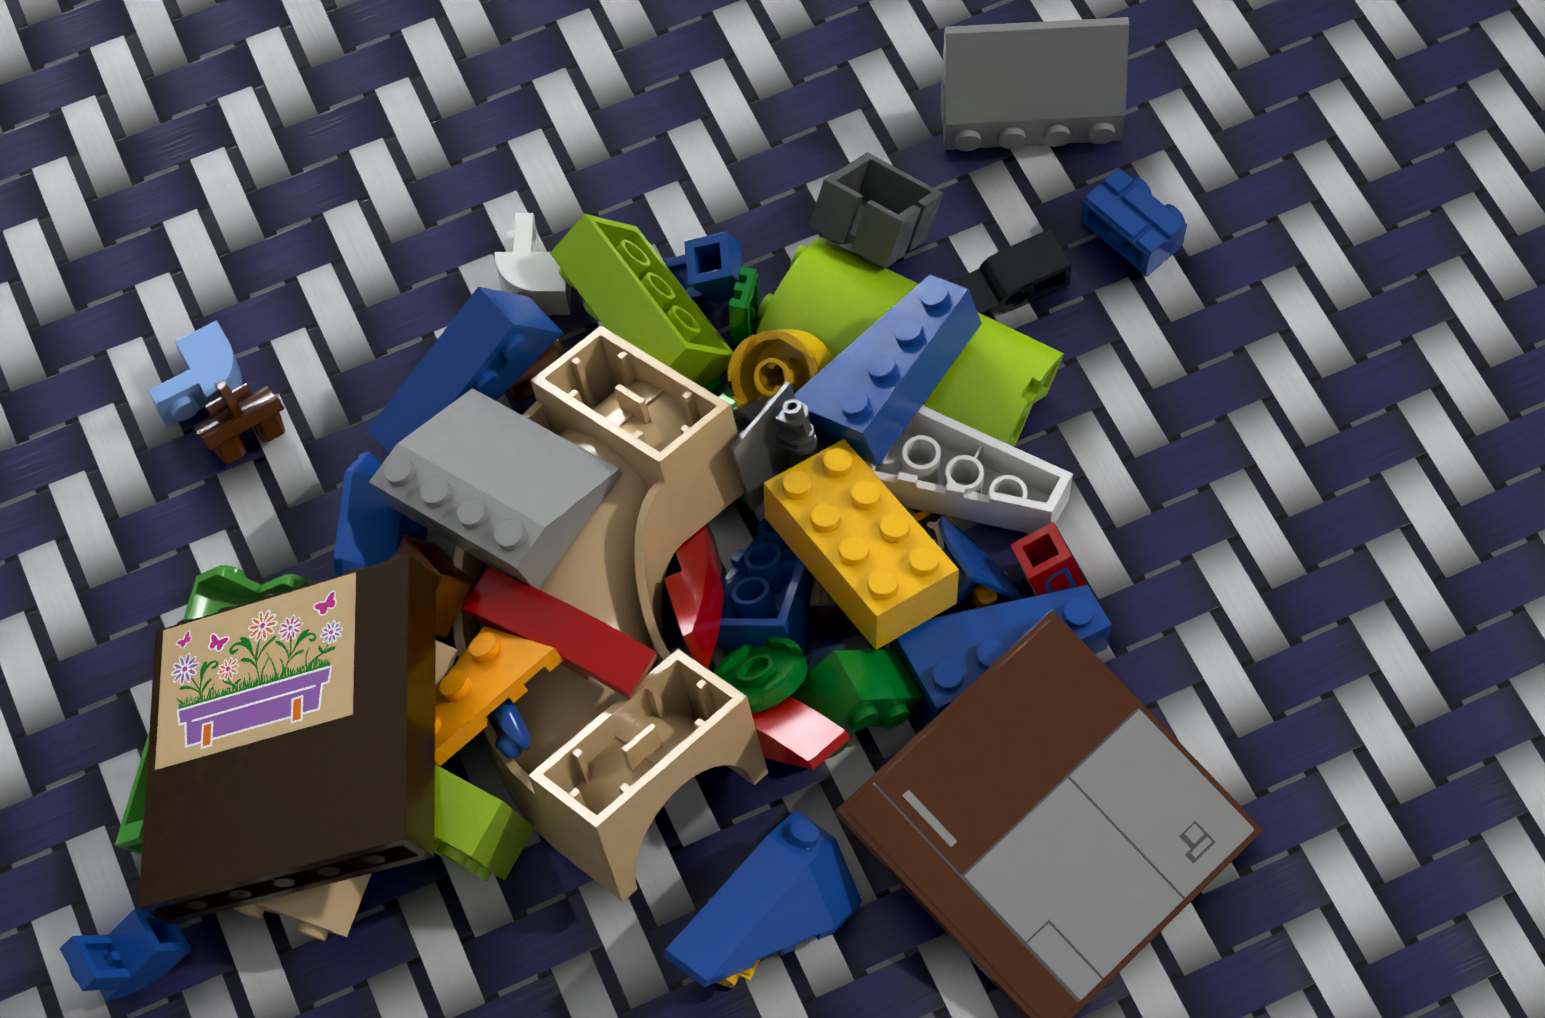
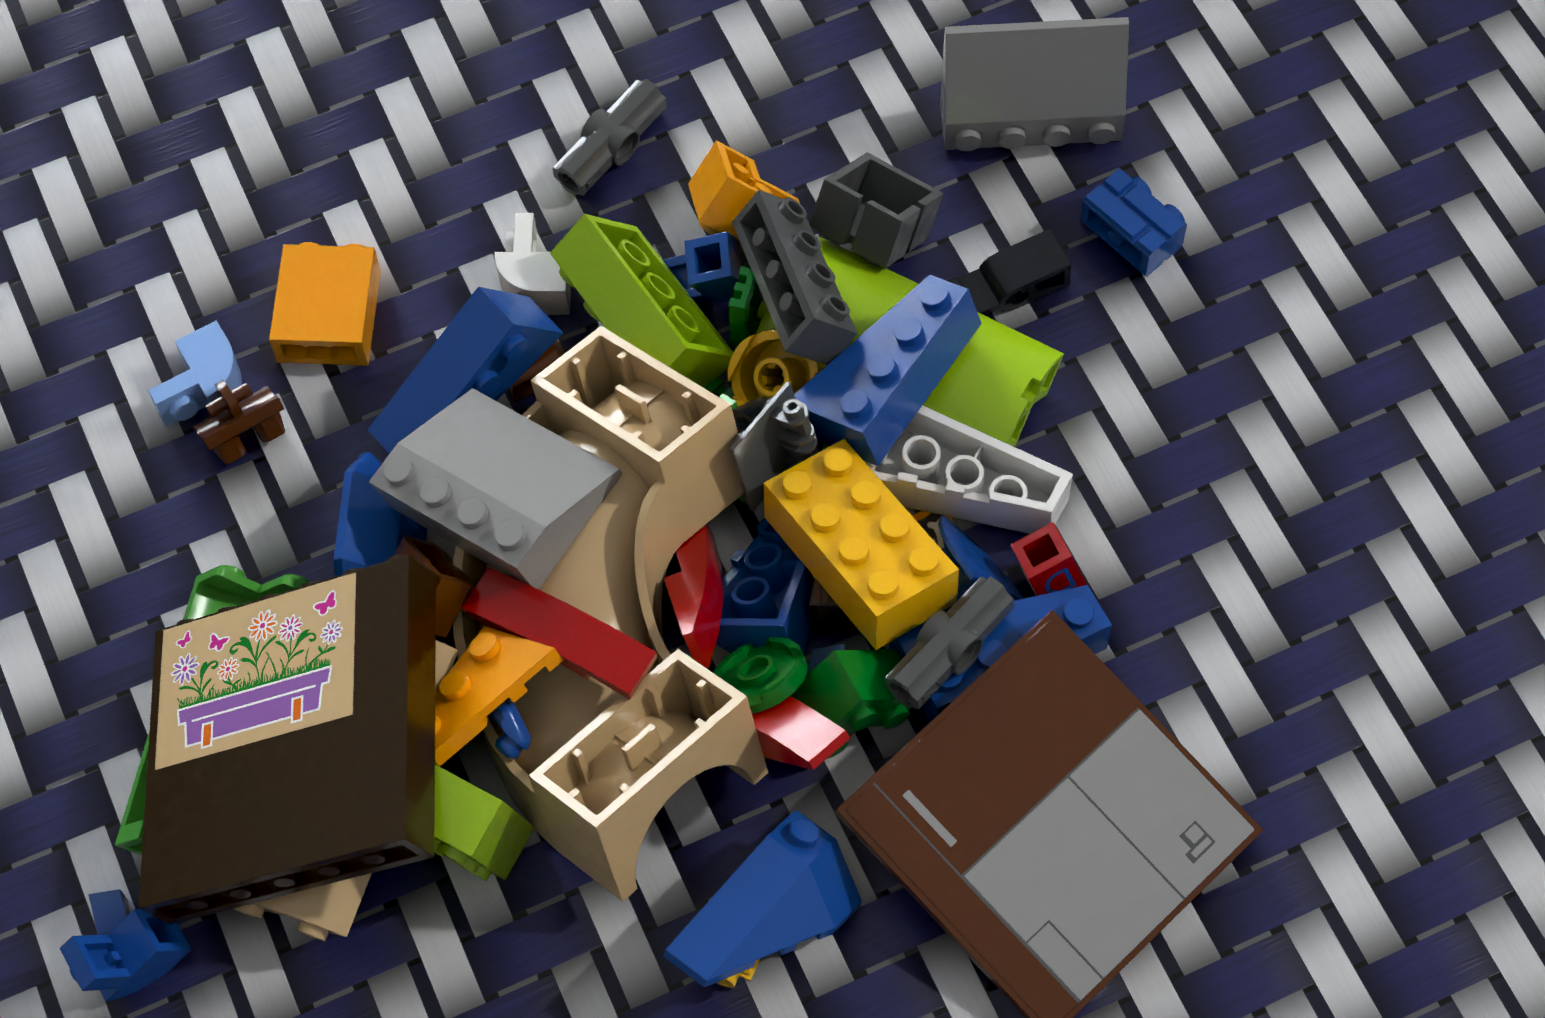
none -> medium blue piece [88,889,129,935]
none -> light orange brick [269,242,381,366]
none -> dark grey piece [553,79,667,196]
none -> light orange brick [688,140,800,249]
none -> dark grey brick [732,190,858,365]
none -> dark grey piece [884,576,1014,710]

